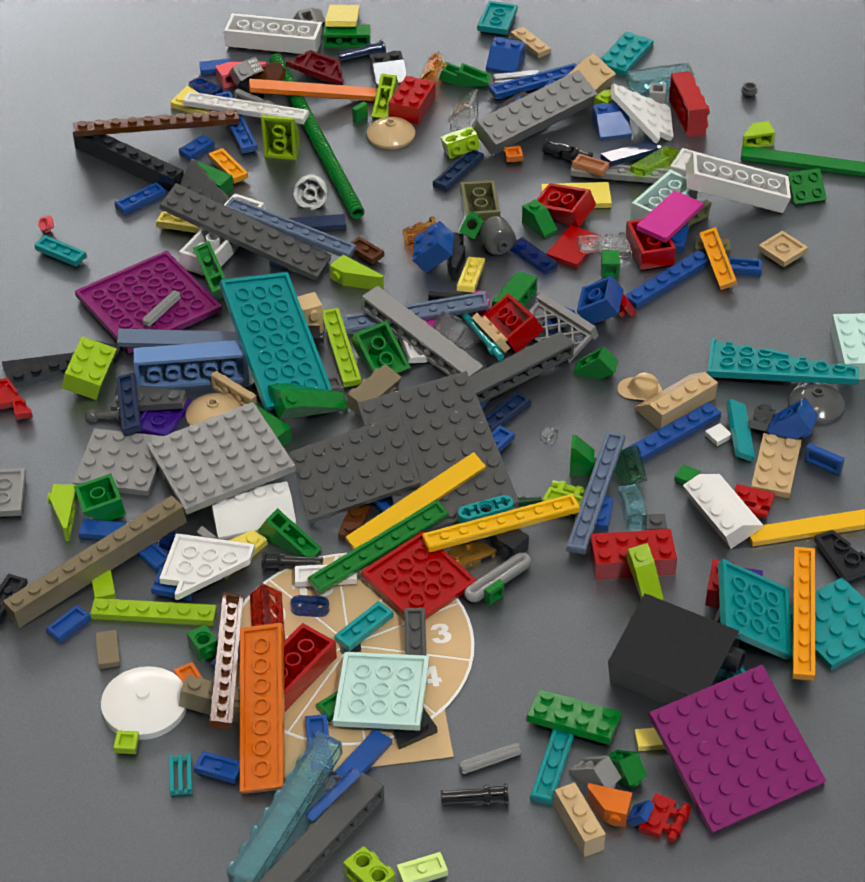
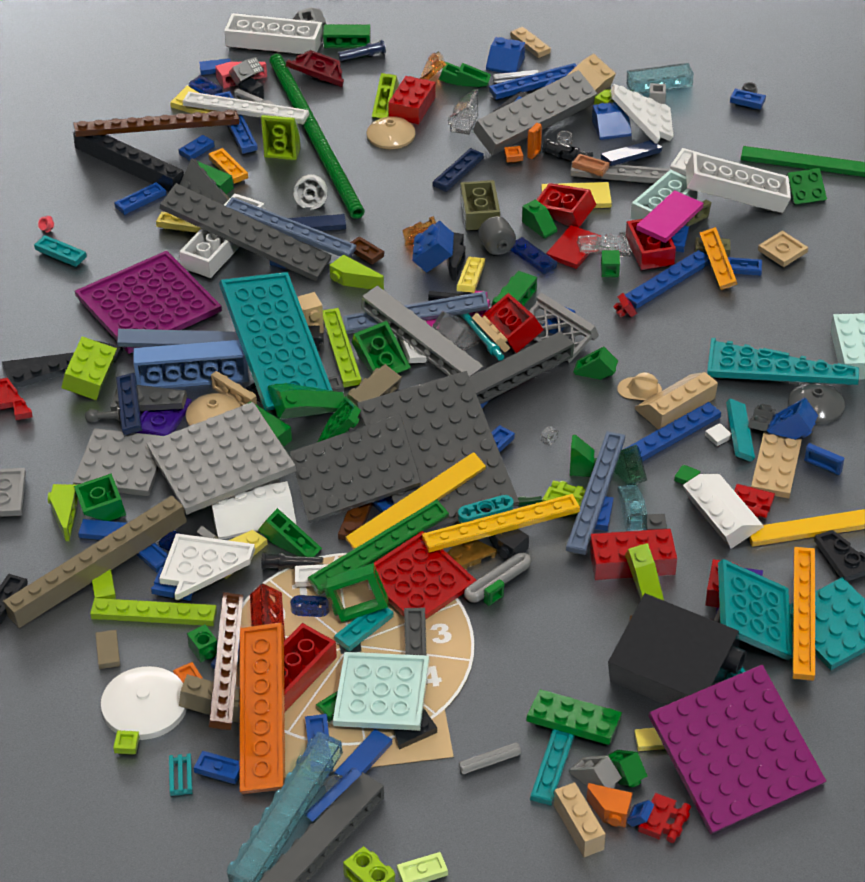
blue tile [45,605,91,643] -> none
light grey axle [142,290,181,327] -> none
green slope [193,241,226,300] -> none
orange tile [249,79,377,101] -> none
reddish brown tile [257,62,286,81] -> none
light yellow tile [325,5,360,27] -> none
green tile [352,101,368,124] -> none
slope [370,51,407,88] -> none
lime brick [441,126,481,159] -> none
black pin [441,783,509,805] -> none
green brick [457,211,484,239] -> none
teal plate [477,1,518,35] -> none
dark blue tile [485,392,531,432] -> none
blue brick [577,276,623,324] -> none
teal plate [600,32,653,76] -> none
clear neon green tile [630,146,679,176] -> none
red brick [669,71,710,137] -> none
lime slope [742,121,775,149] -> none
none -> green wing [317,396,361,442]
none -> green window [324,563,388,622]
none -> orange tile [527,123,542,159]
none -> clear tile [557,131,573,145]
none -> blue plate [730,89,766,109]

